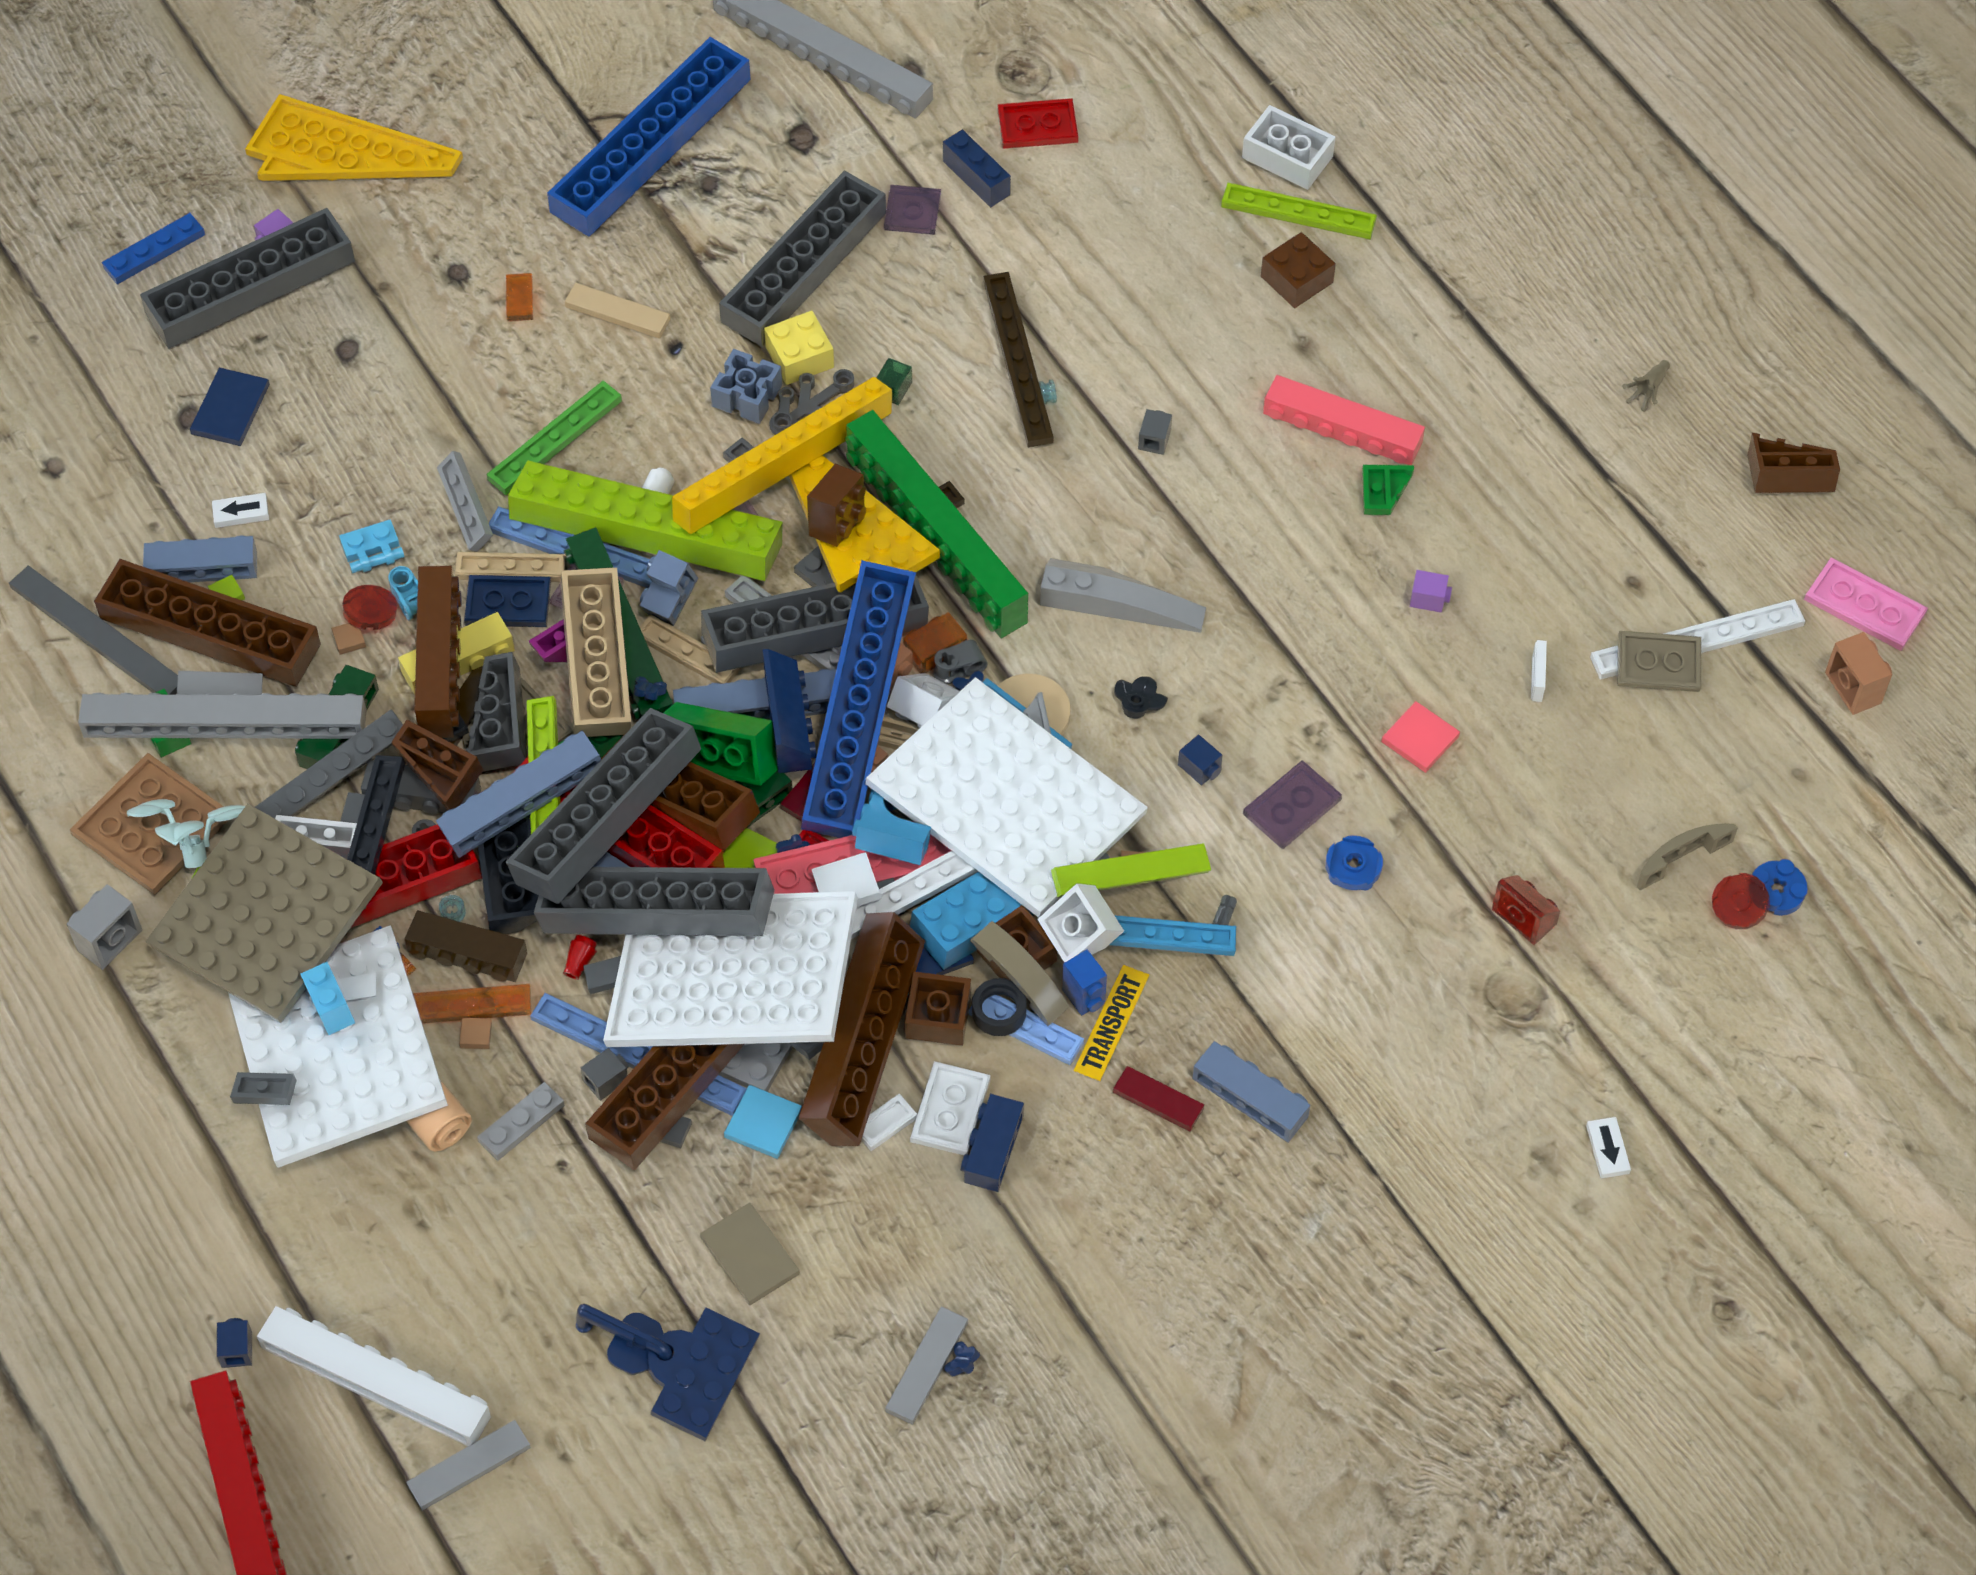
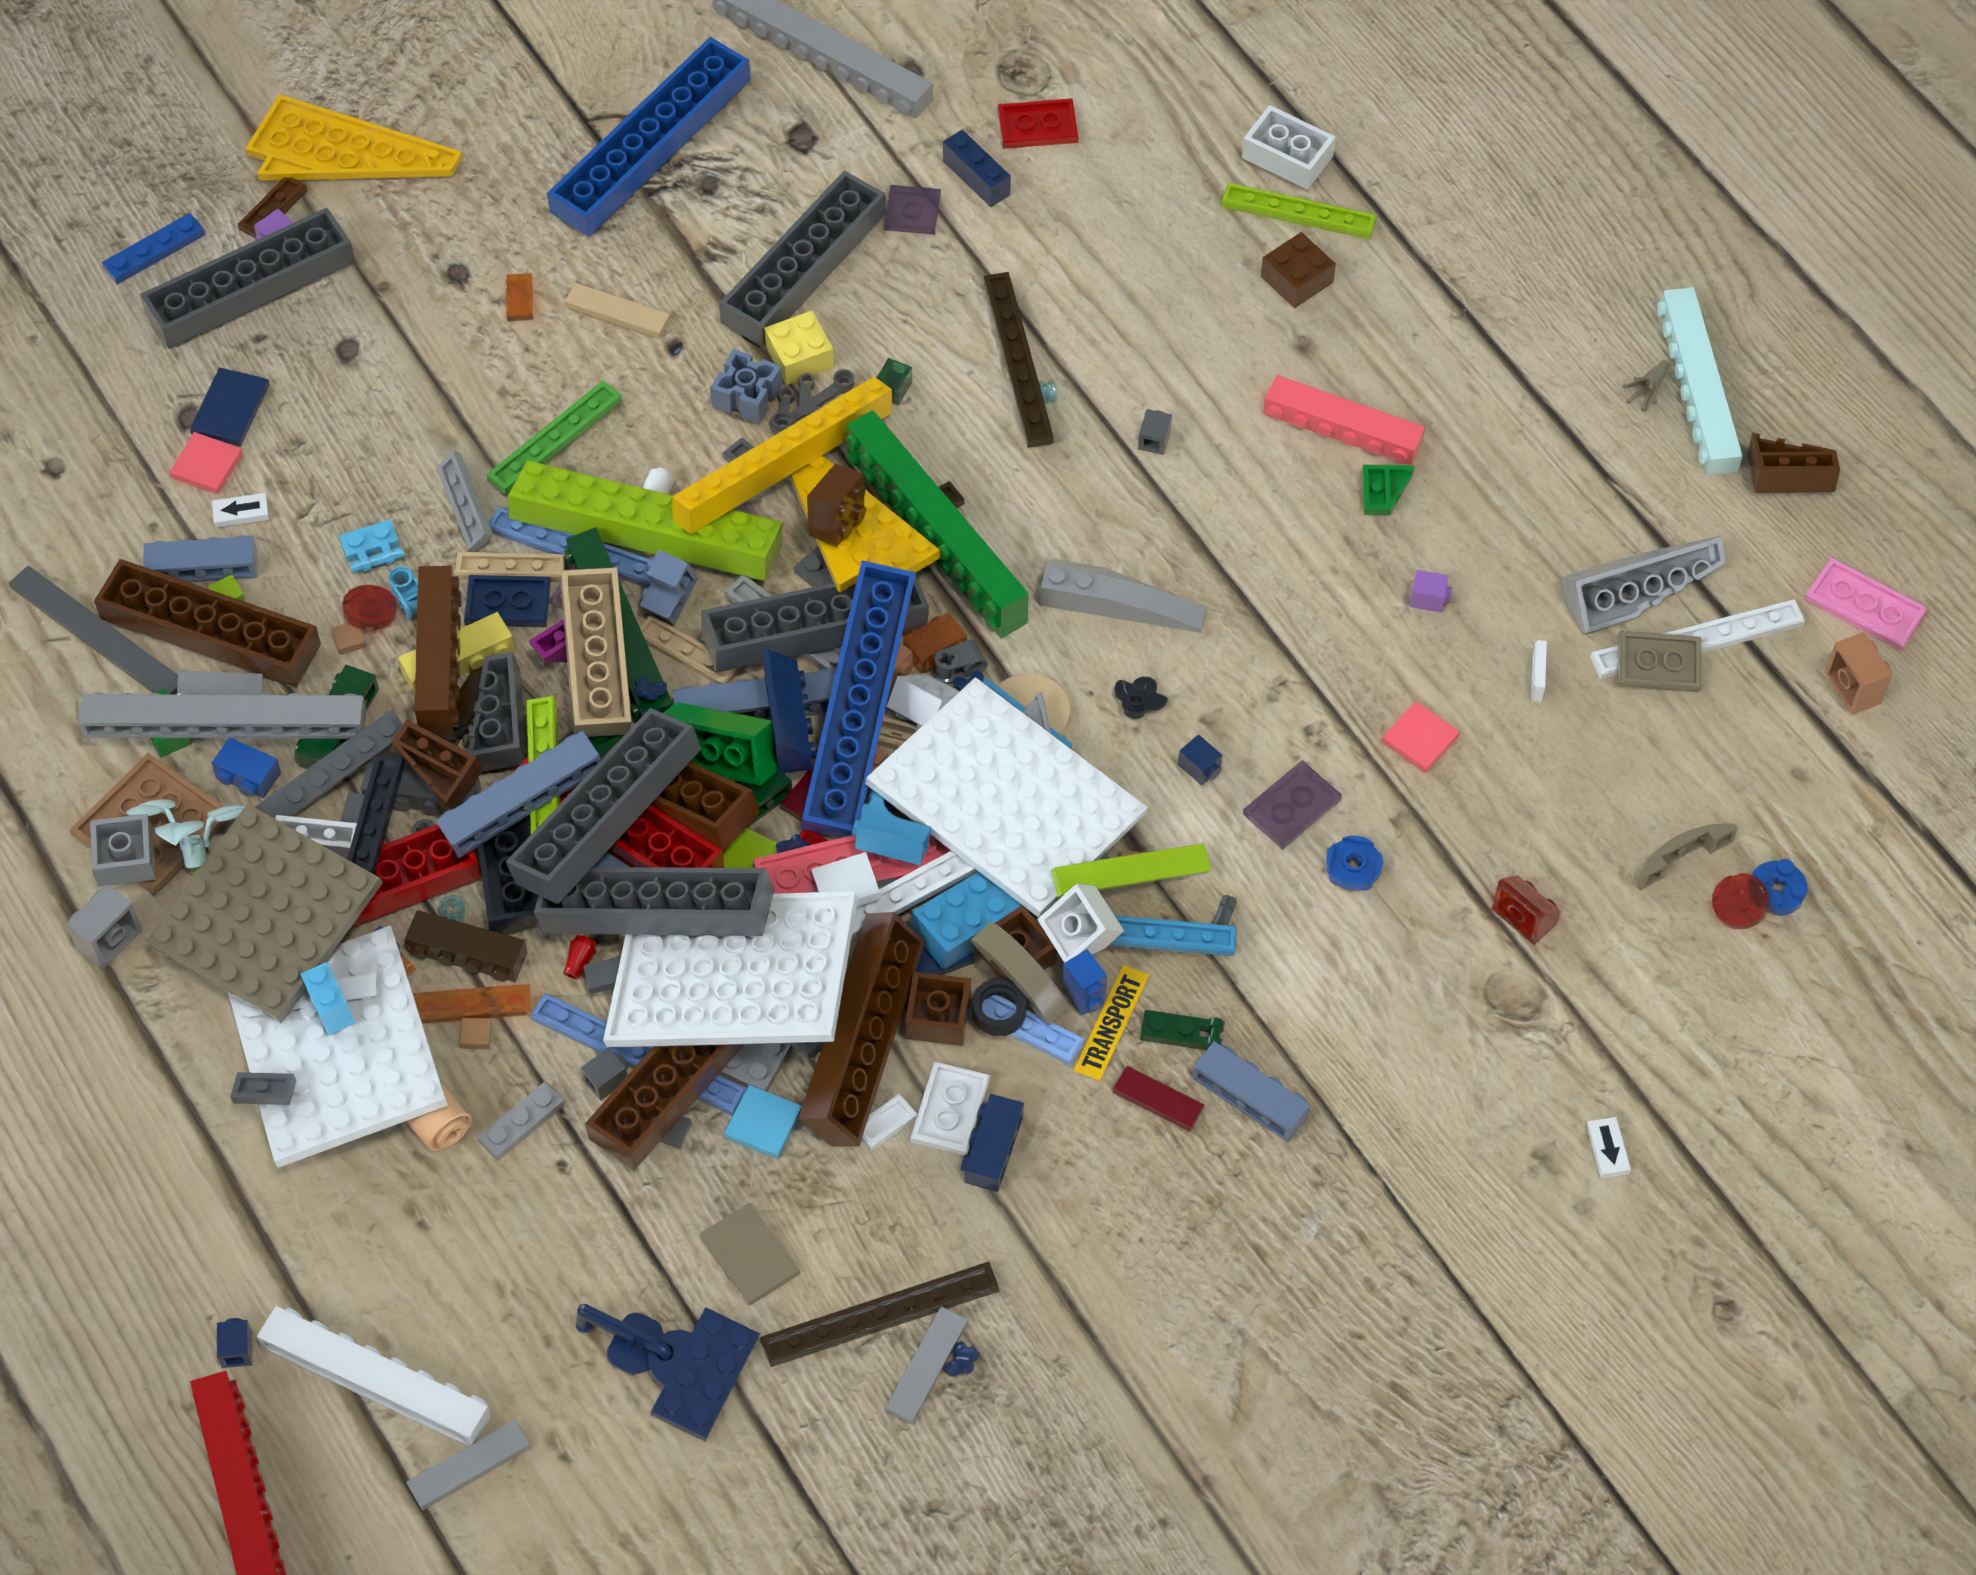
none -> light grey brick [90,814,156,887]
none -> coral tile [169,432,243,494]
none -> blue brick [212,738,281,798]
none -> reddish brown tile [238,177,308,238]
none -> dark brown tile [761,1261,999,1368]
none -> dark green plate [1140,1010,1225,1050]
none -> light grey wedge [1561,536,1726,634]
none -> light aqua brick [1657,287,1742,475]

